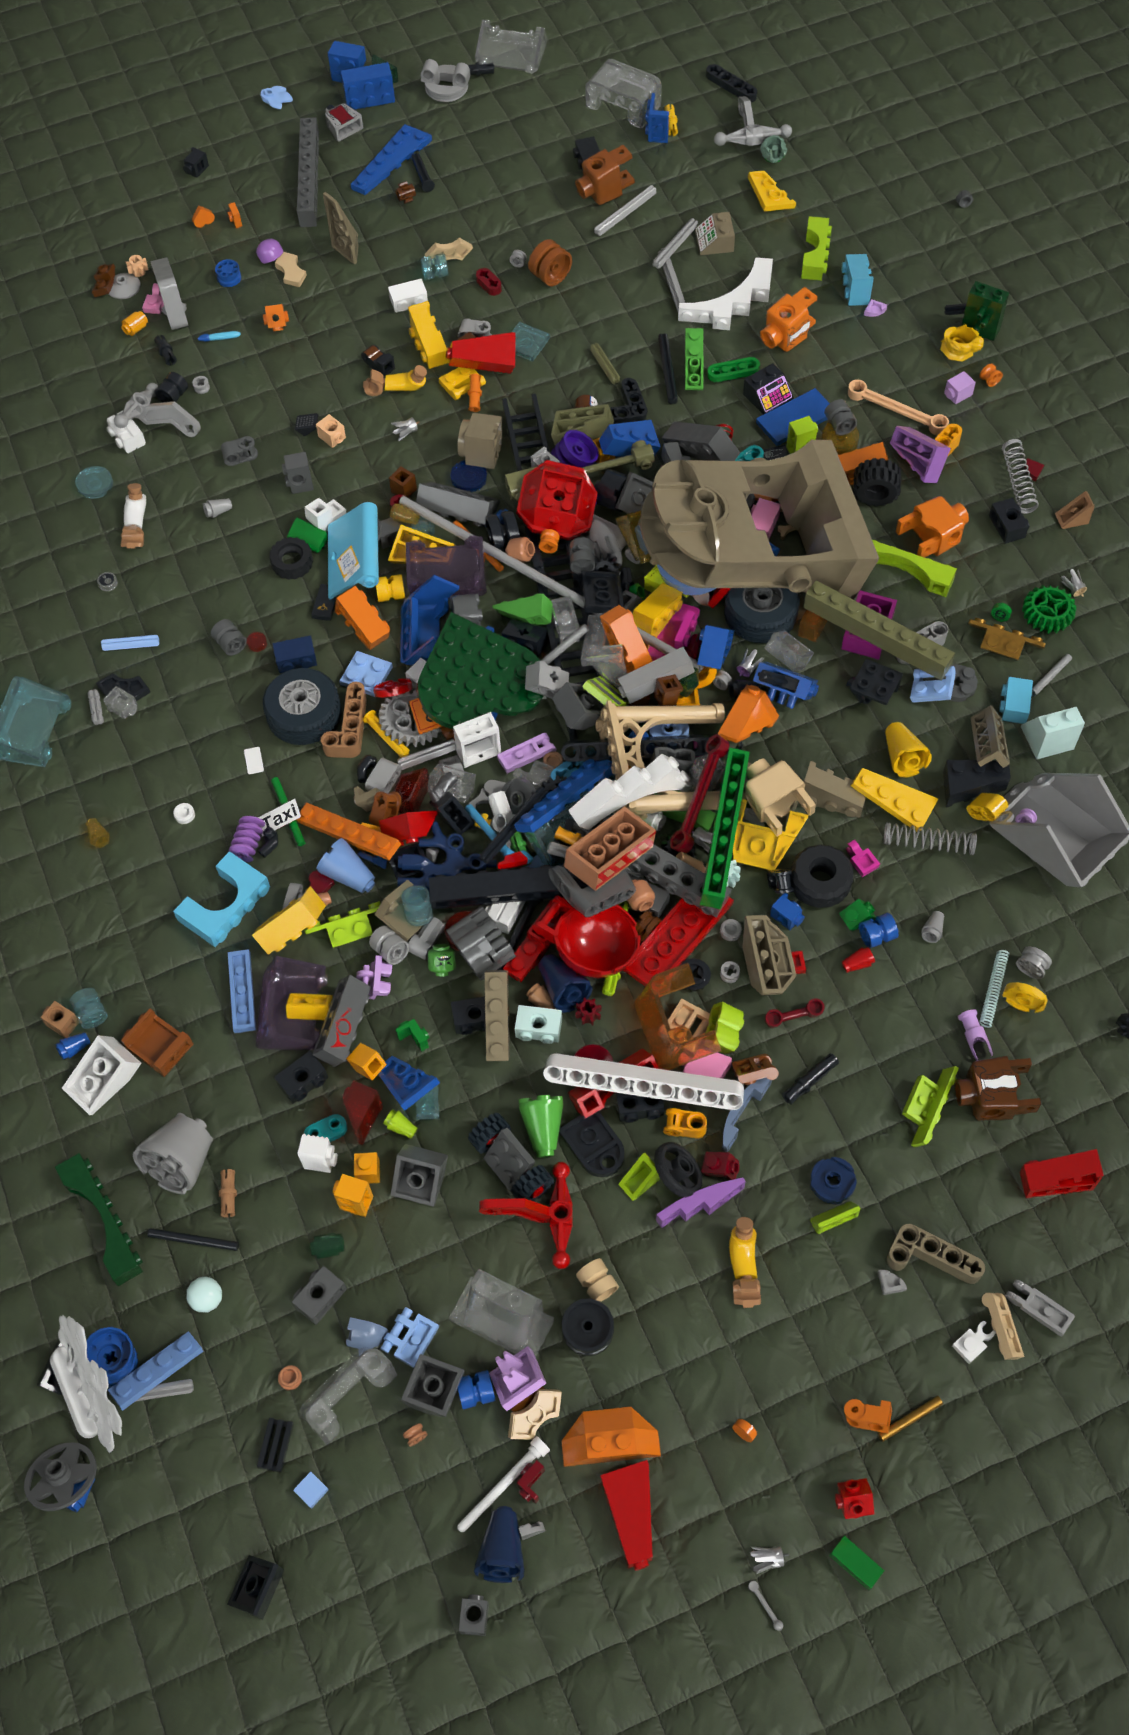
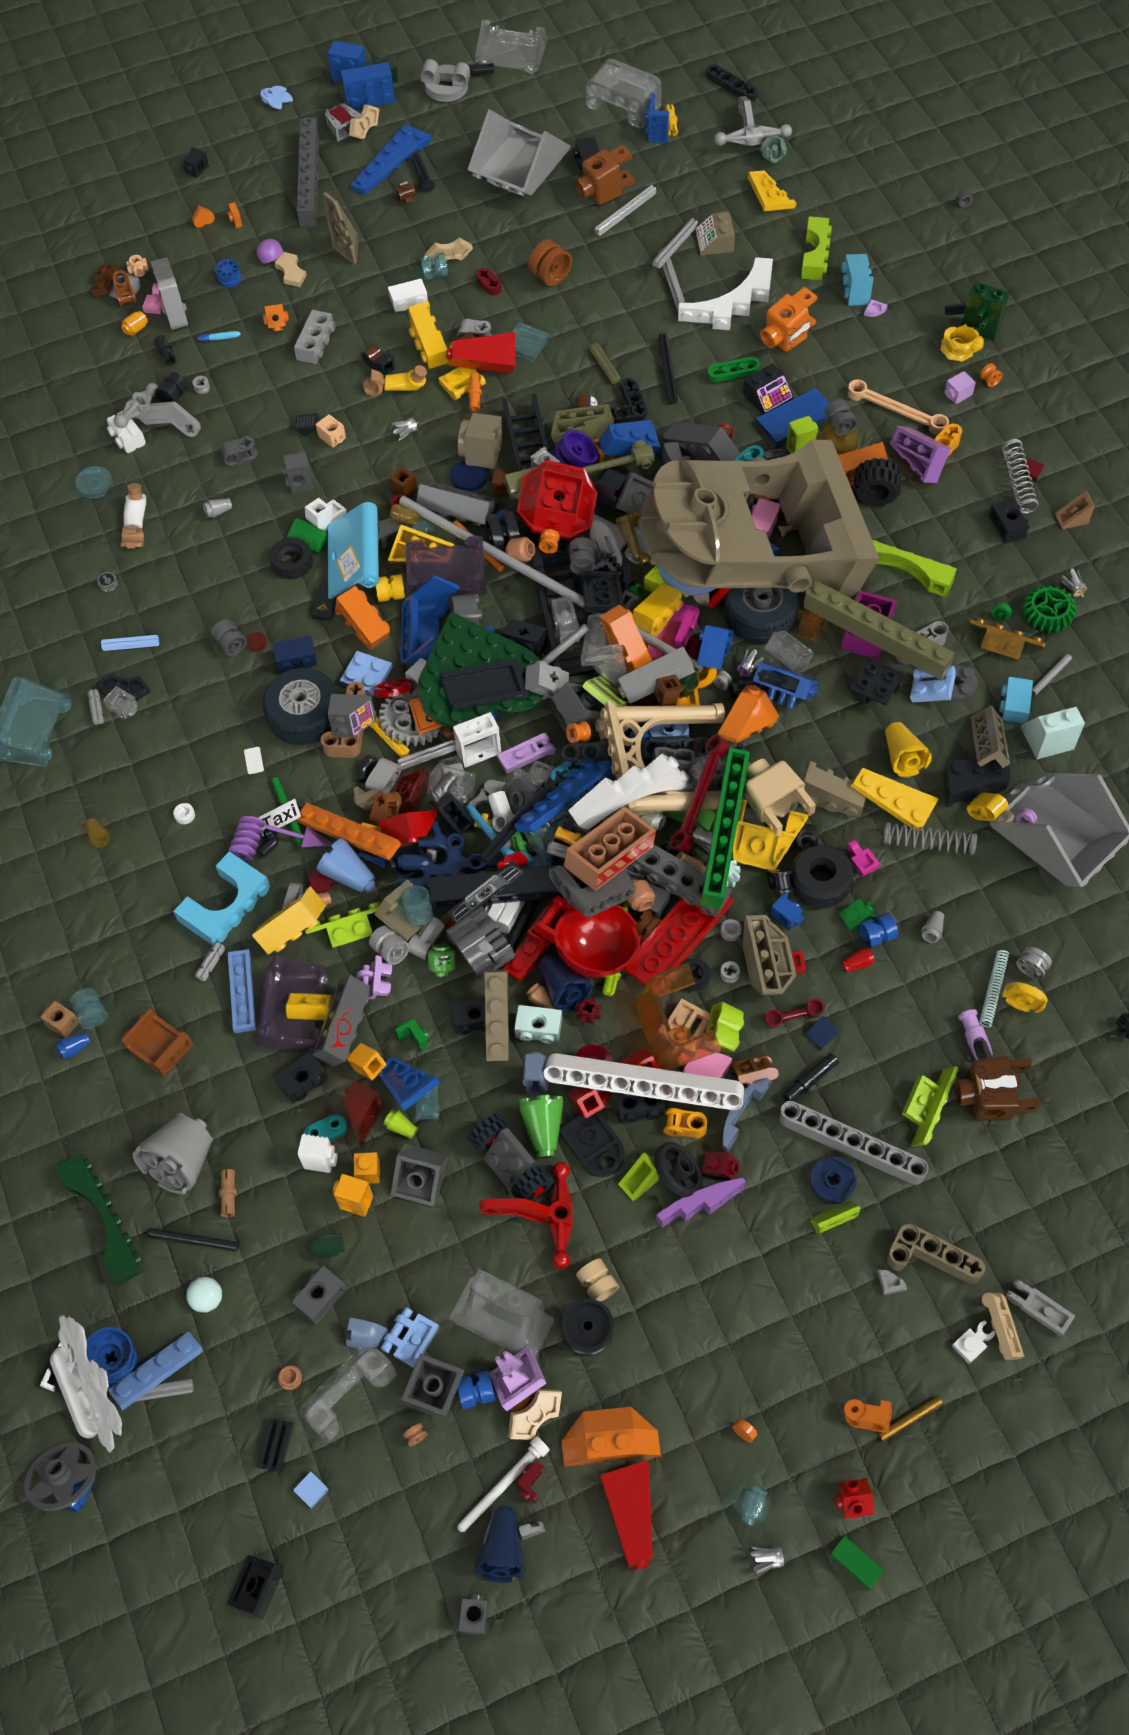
white slope [62,1035,141,1115] -> none
bright green slope [492,594,552,626] -> none
light grey bush [510,249,527,268] -> none
medium nougat tile [543,752,563,772] -> none
bright green slope [685,328,704,390] -> none
piece [729,1217,761,1308] -> none
light grey hinge [748,1581,783,1631] -> none
orange piece [896,496,969,558] -> none
red wedge [1019,1149,1104,1198] -> none
none -> dark orange piece [113,270,137,307]
none -> light grey axle [195,942,225,981]
none -> medium lavender piece [266,825,333,847]
none -> light grey brick [294,310,335,364]
none -> dark grey slope [328,694,376,738]
none -> tan tile [349,105,379,139]
none -> black piece [440,659,529,712]
none -> sticker [447,861,523,924]
none -> light grey windscreen [468,109,571,197]
none -> reddish brown brick [492,467,509,496]
none -> sand blue brick [523,1052,549,1096]
none -> orange wheel [566,721,591,743]
none -> clear light blue head [735,1484,771,1525]
none -> light grey beam [779,1101,928,1185]
none -> black brick [797,824,818,850]
none -> dark blue slope [806,1016,838,1050]

